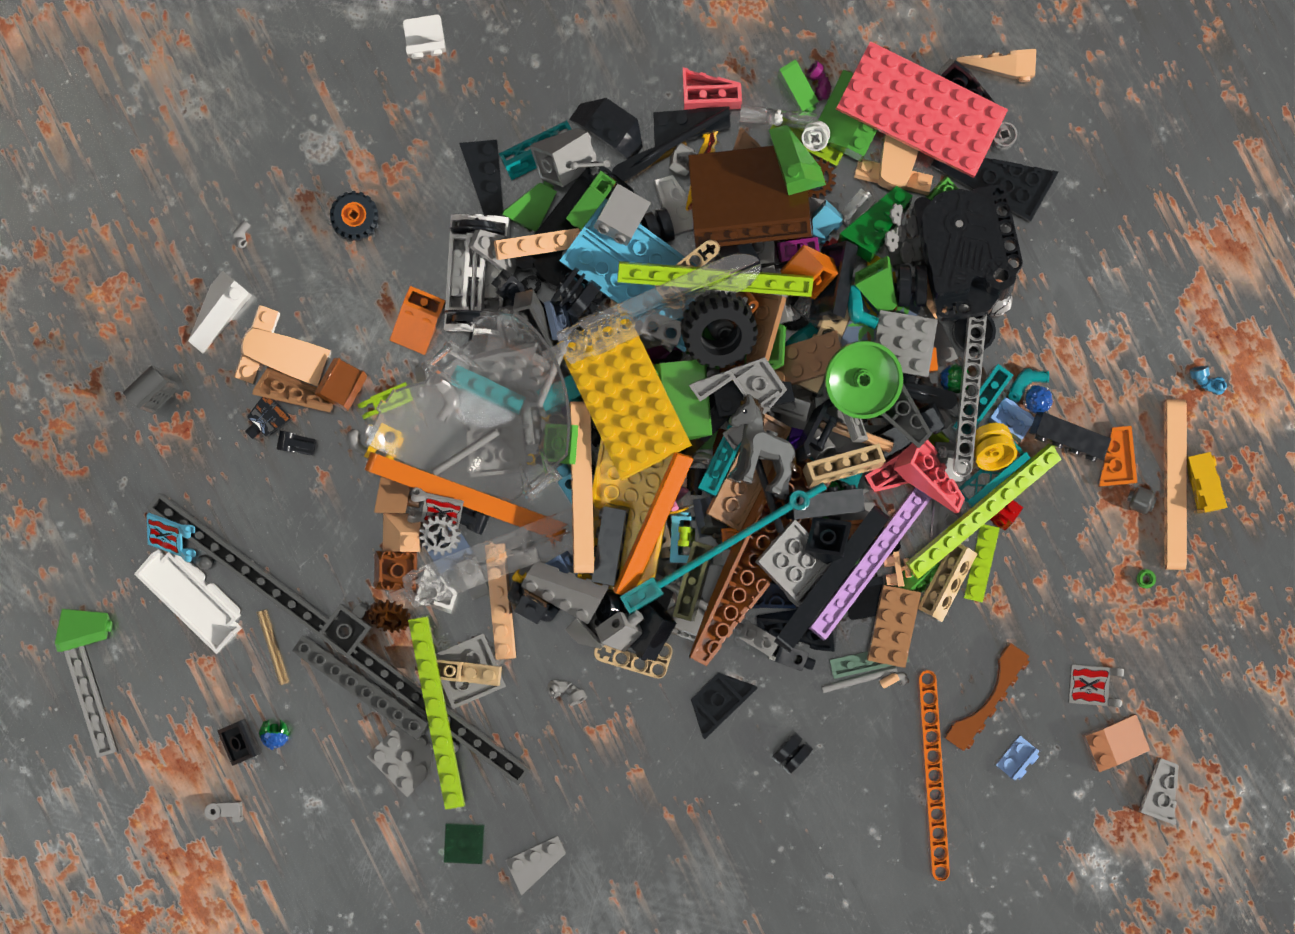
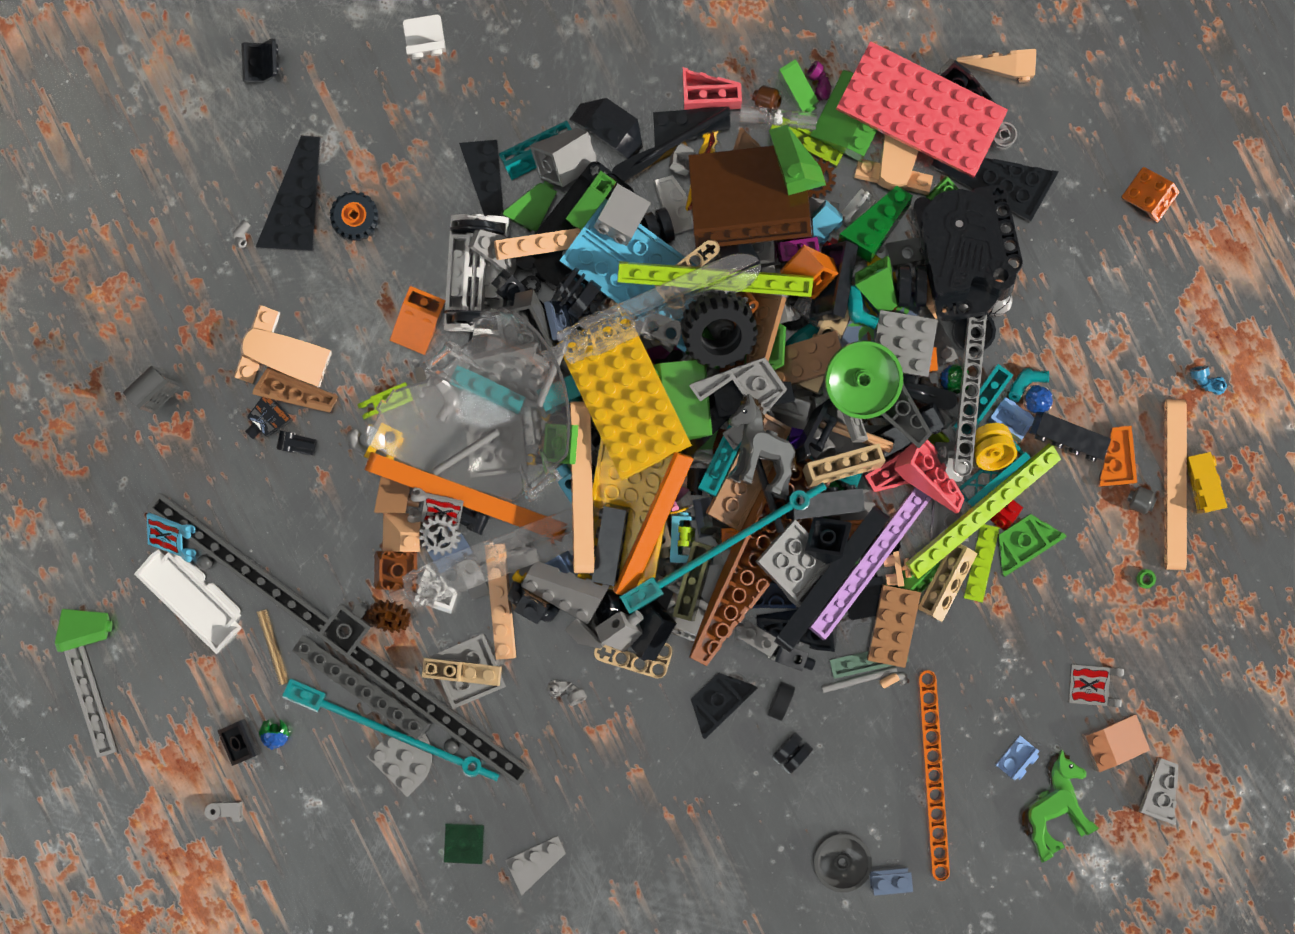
white wedge [188,271,252,353] -> none
dark orange slope [314,358,367,411] -> none
lime plate [408,616,465,810] -> none
light grey hinge [570,160,611,169] -> none
white wheel [802,120,830,151] -> none
light grey plant [885,204,918,263] -> none
dark orange arch [943,642,1030,751] -> none
none -> black bracket [241,38,279,83]
none -> black wing [256,136,321,252]
none -> teal bar [282,679,500,782]
none -> reddish brown head [752,85,782,113]
none -> black tyre [767,682,795,721]
none -> dark grey dish [814,834,872,892]
none -> sand blue panel [869,867,913,896]
none -> bright green wing [998,514,1067,577]
none -> bright green animal [1022,750,1099,863]
none -> orange bracket [1122,167,1179,223]

